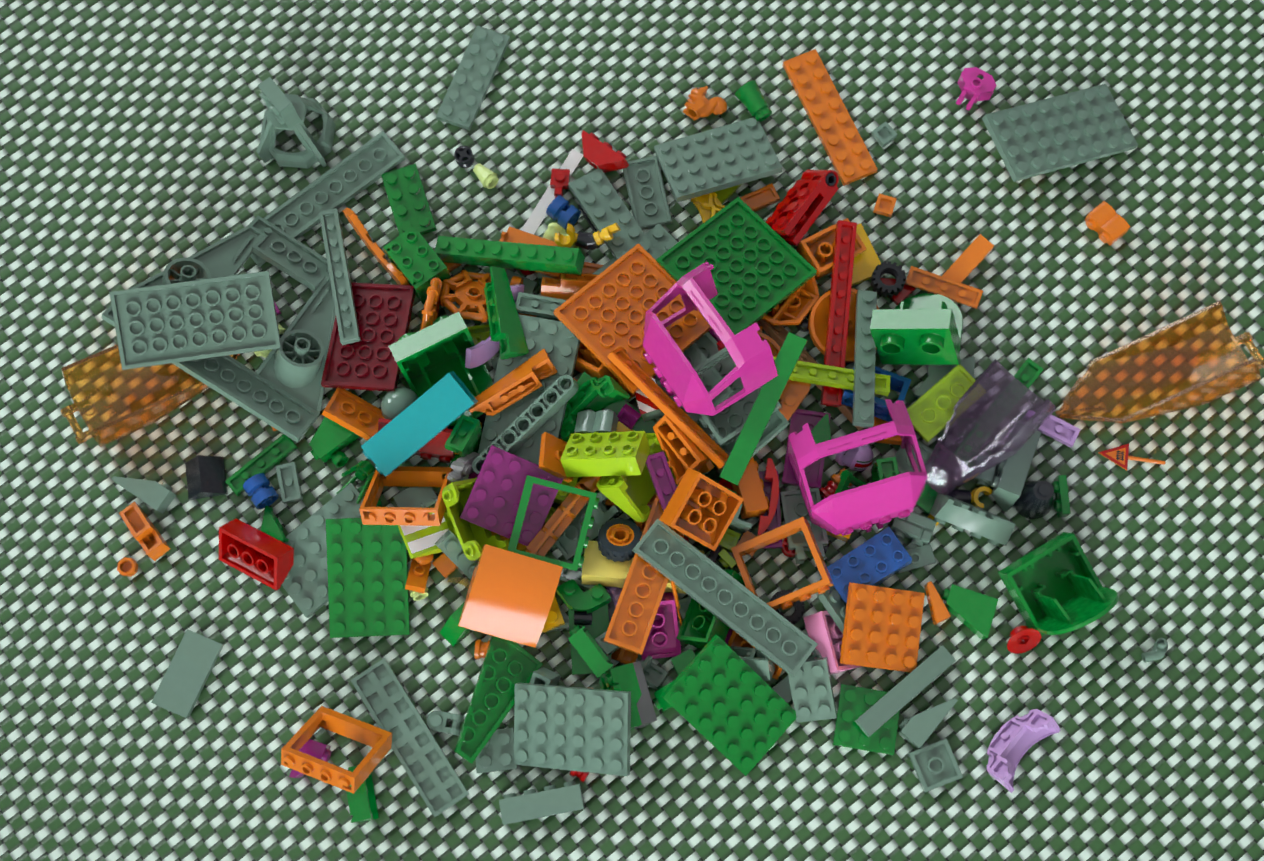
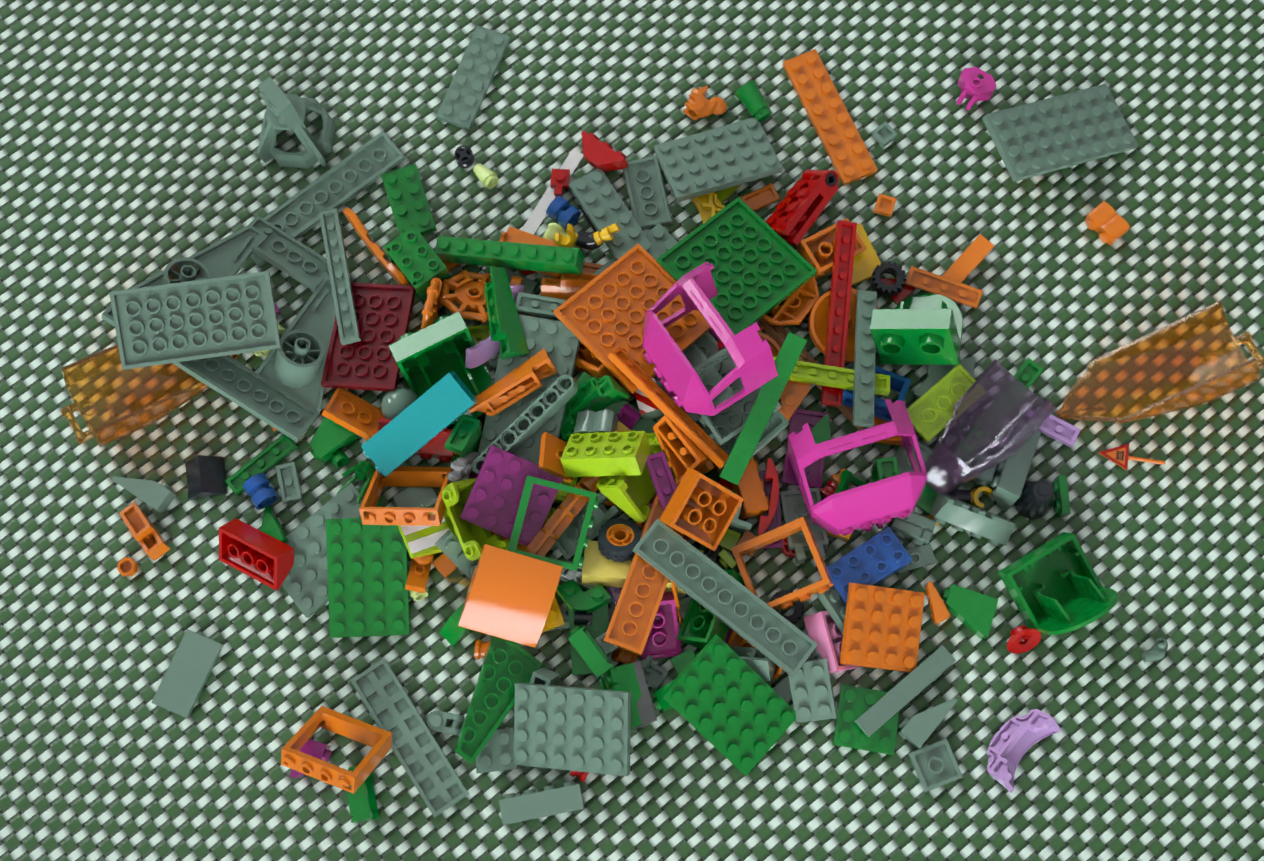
lavender helmet [835,444,873,471] -> none

